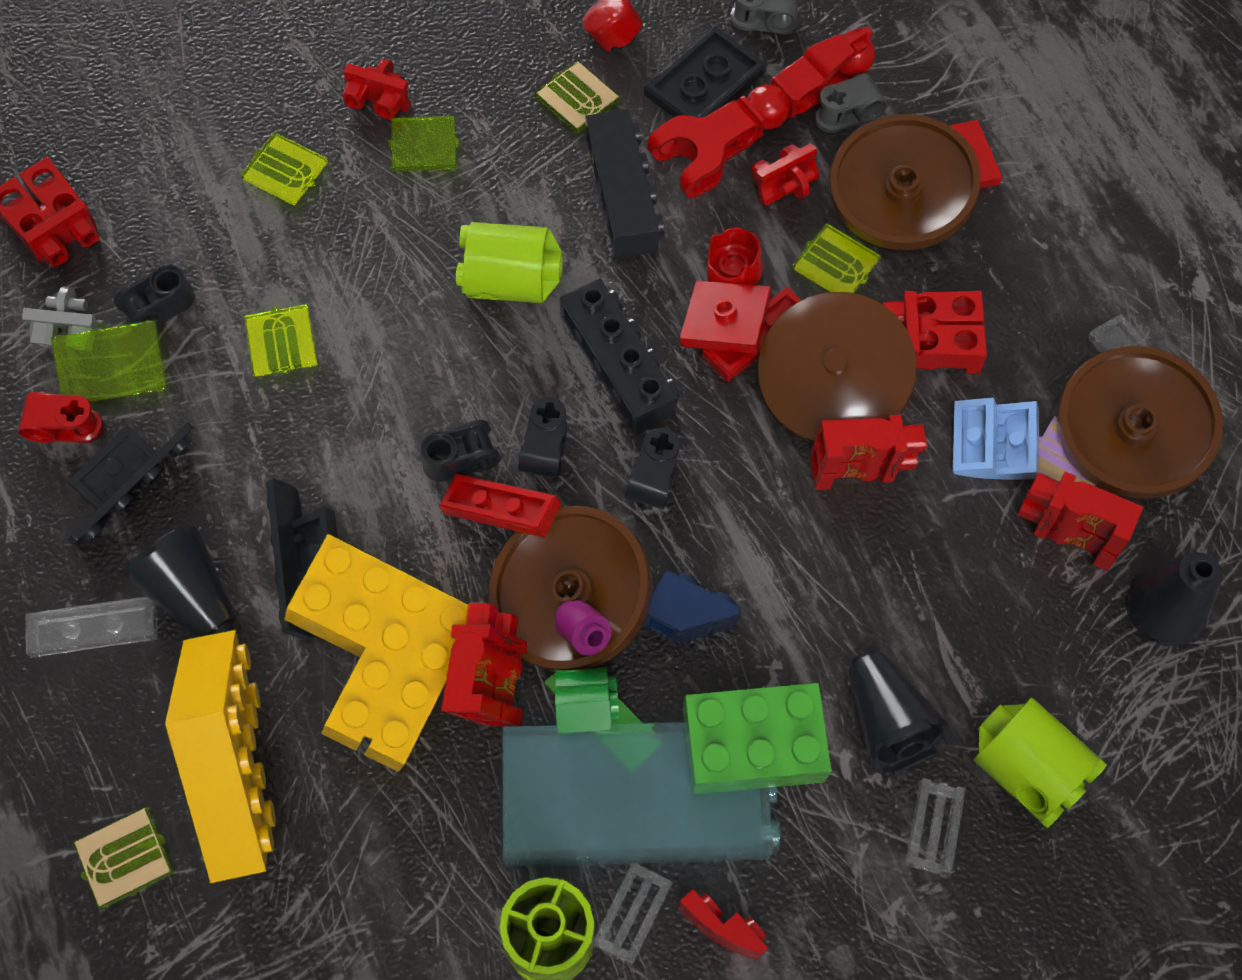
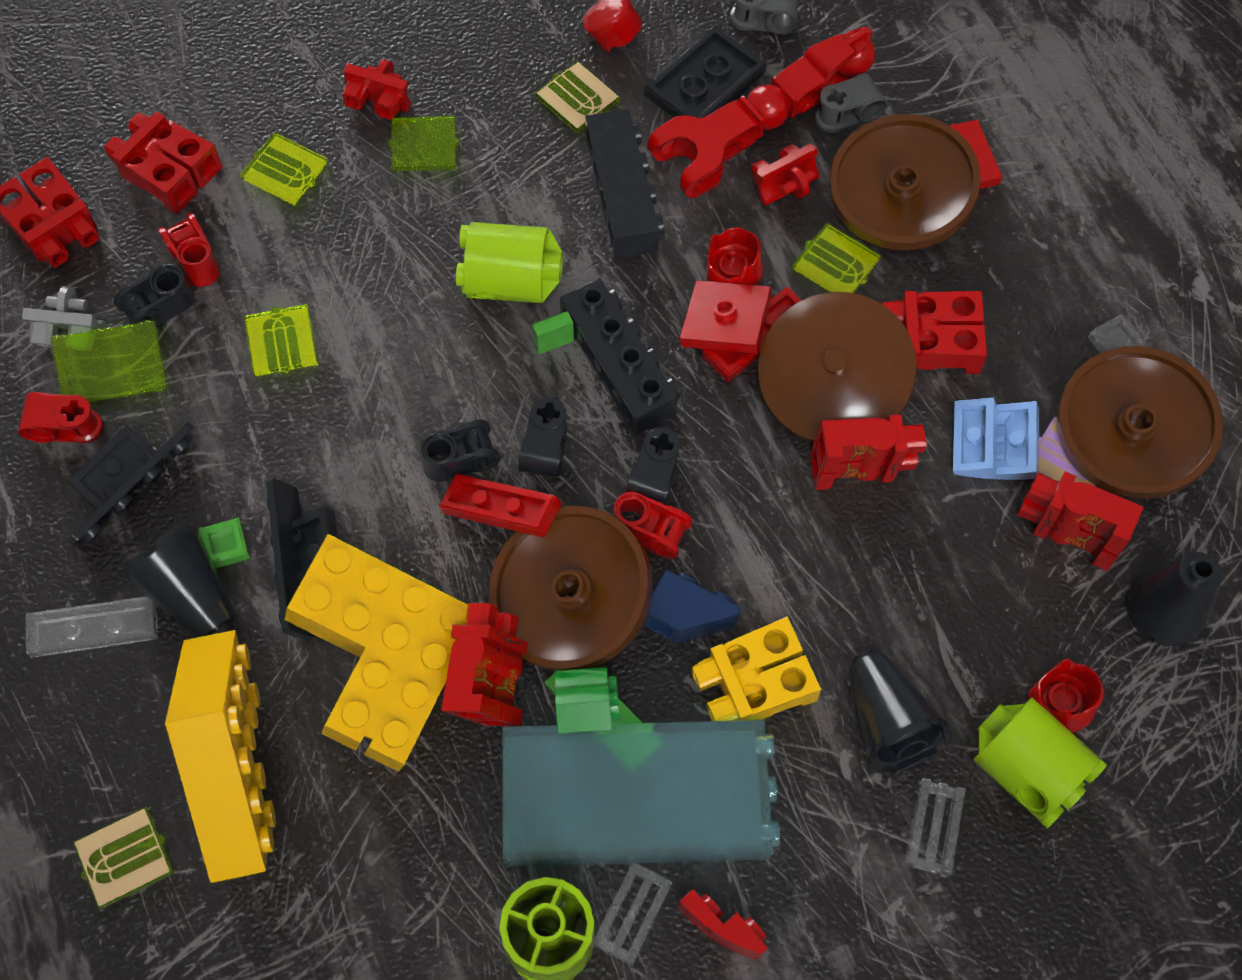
magenta brick [555,600,611,656] -> none
bright green brick [683,683,832,795] -> none
none -> red hips [104,111,223,215]
none -> red piece [157,212,220,287]
none -> bright green tile [199,517,250,568]
none -> bright green tile [532,312,574,355]
none -> red piece [613,491,693,559]
none -> yellow hips [691,616,821,729]
none -> red hair [1028,659,1105,733]

